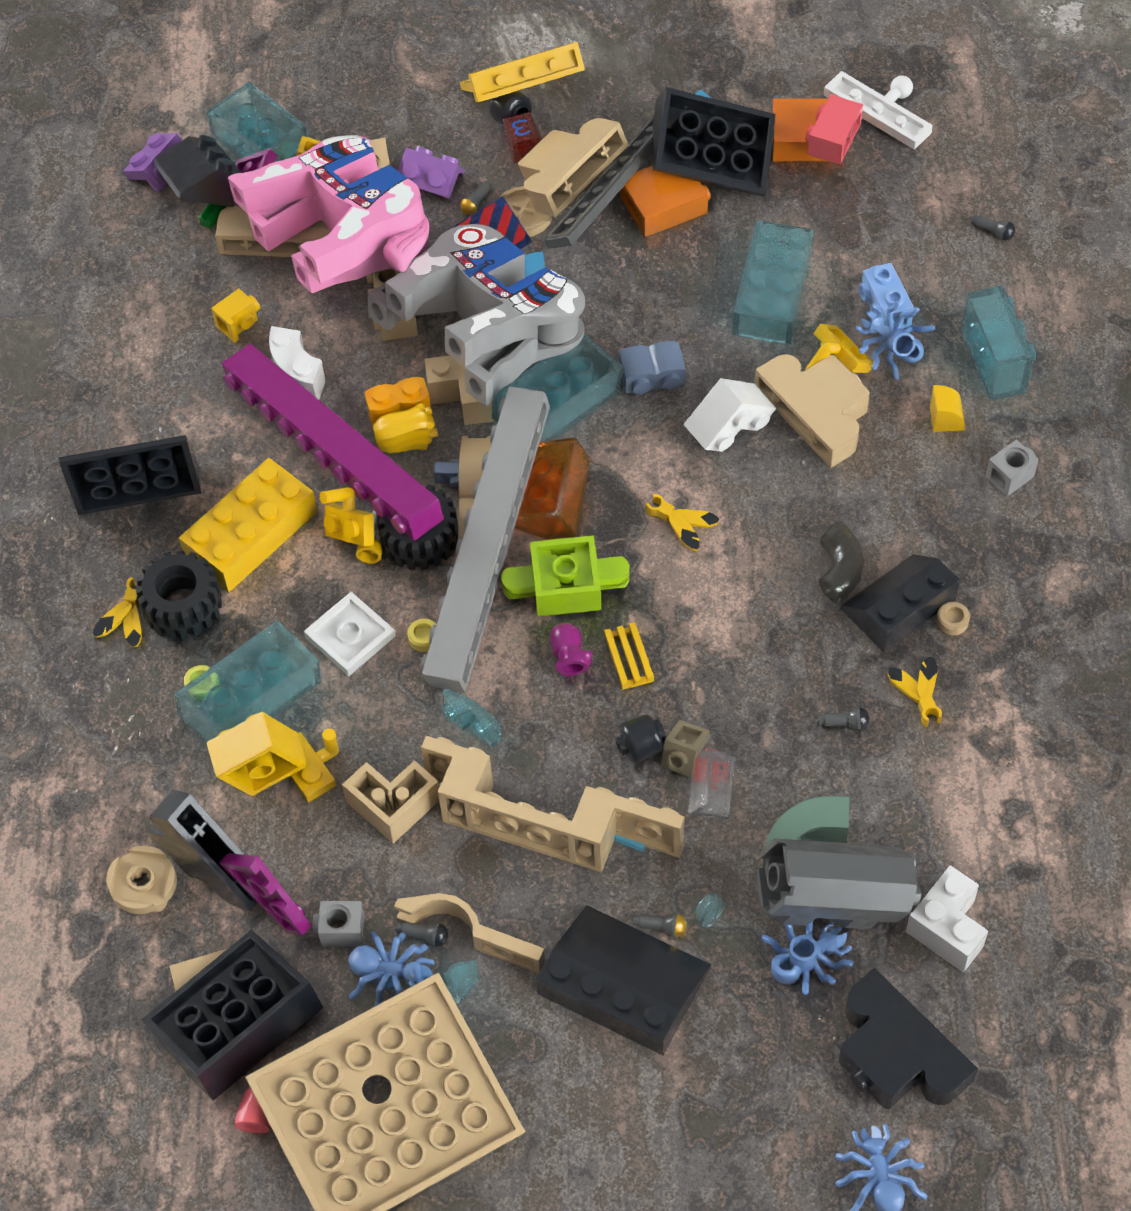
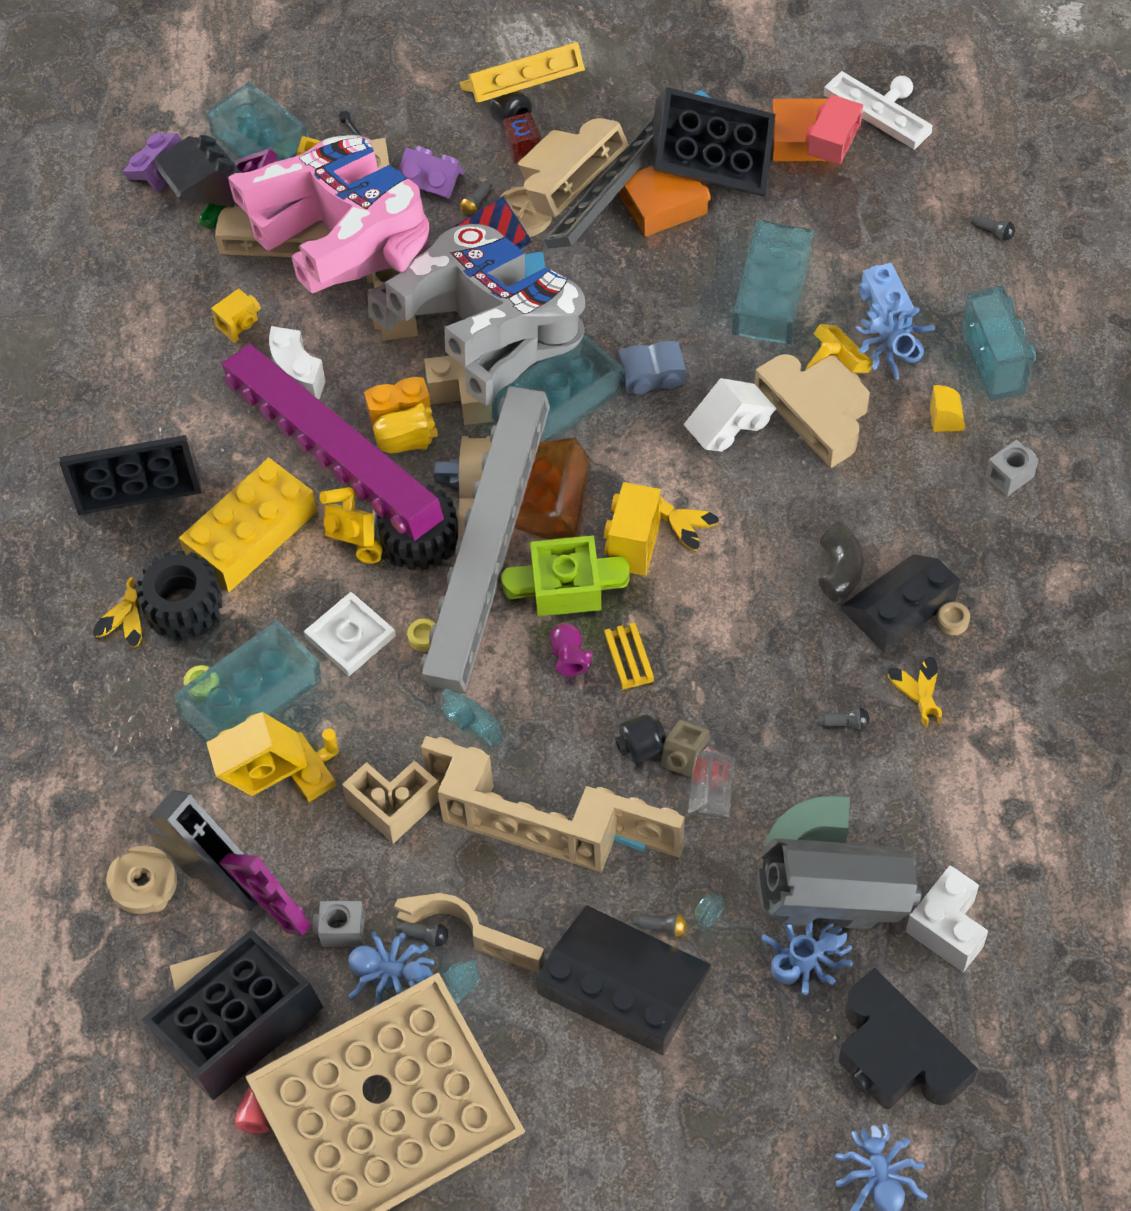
none -> black hinge [339,111,362,136]
none -> yellow brick [604,482,661,576]

